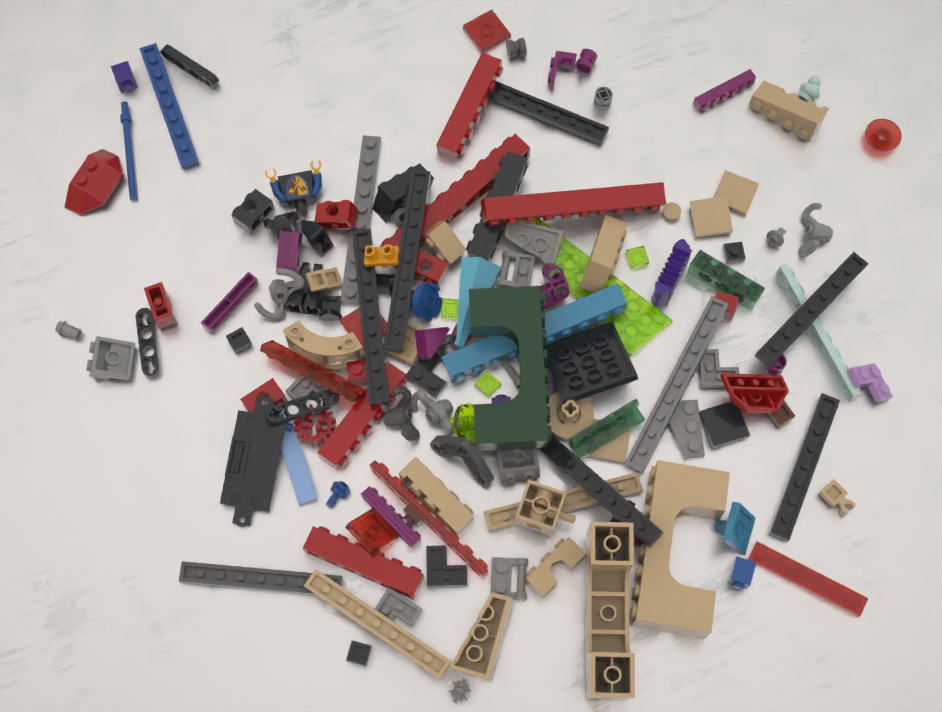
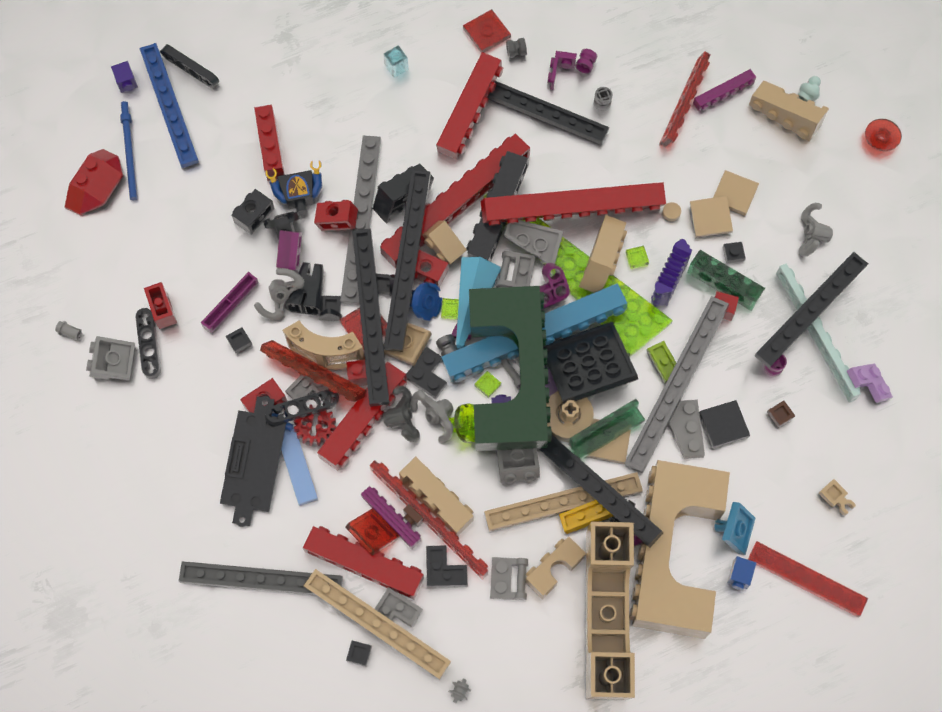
black piece [300,219,334,256] -> none
tan slope [305,267,342,292] -> none
blue plate [326,481,350,508] -> none
light orange hips [364,245,400,268] -> none
light grey plate [393,207,406,226] -> none
magenta slope [415,327,450,360] -> none
dark grey beam [430,435,494,487] -> none
tan wedge [449,592,514,681] -> none
tan piece [514,479,576,536] -> none
light grey plate [699,349,740,388] -> none
red wedge [720,373,789,413] -> none
light grey plate [766,227,787,247] -> none
black plate [769,393,840,542] -> none
none -> red brick [254,104,285,181]
none -> clear light blue brick [383,45,409,77]
none -> yellow plate [559,500,613,534]
none -> lime plate [646,341,676,383]
none -> clear red plate [659,51,711,147]

